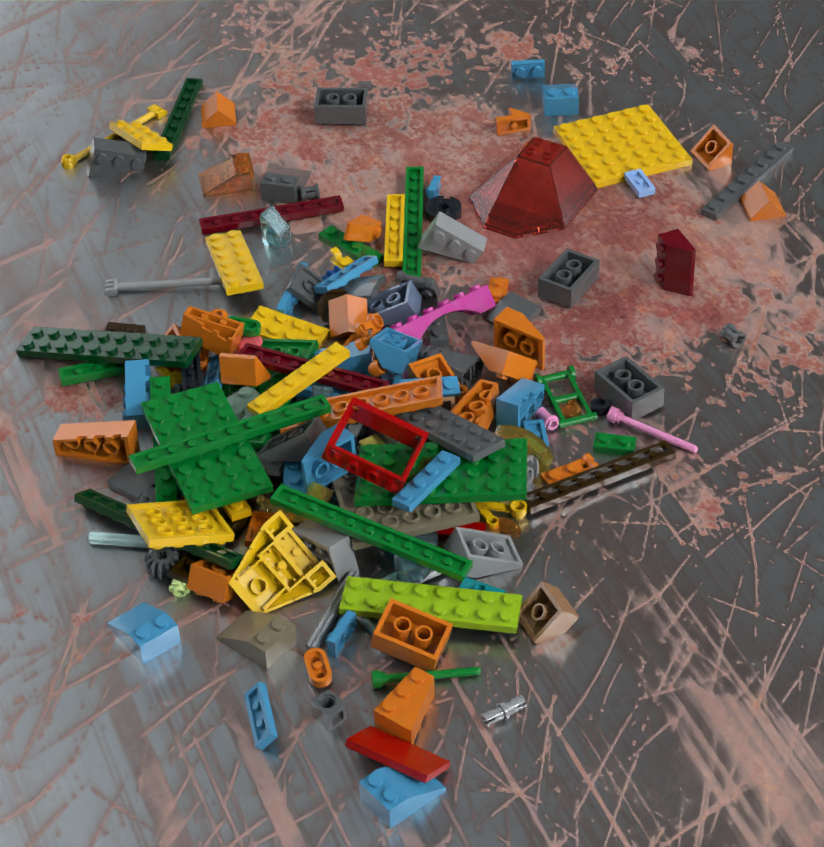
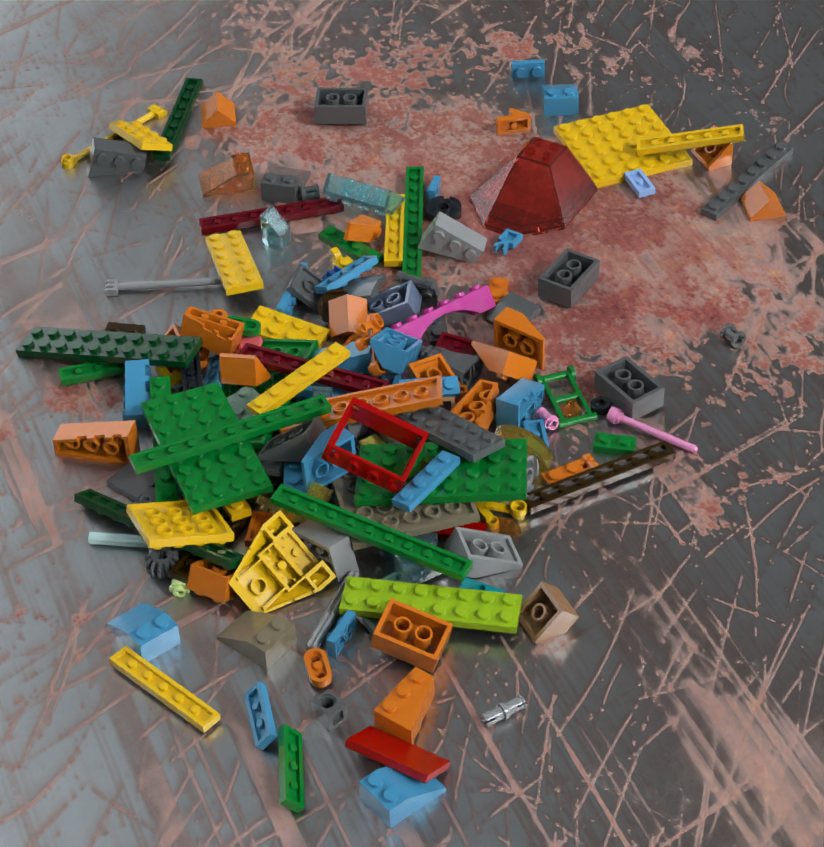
green piece [371,667,481,689] -> none
dark red slope [654,229,696,296] -> none
none -> yellow plate [109,645,221,733]
none -> green plate [278,724,304,813]
none -> clear light blue slope [322,172,405,216]
none -> dark red plate [435,331,477,356]
none -> dark azure plate [494,229,523,255]
none -> yellow plate [637,124,745,155]

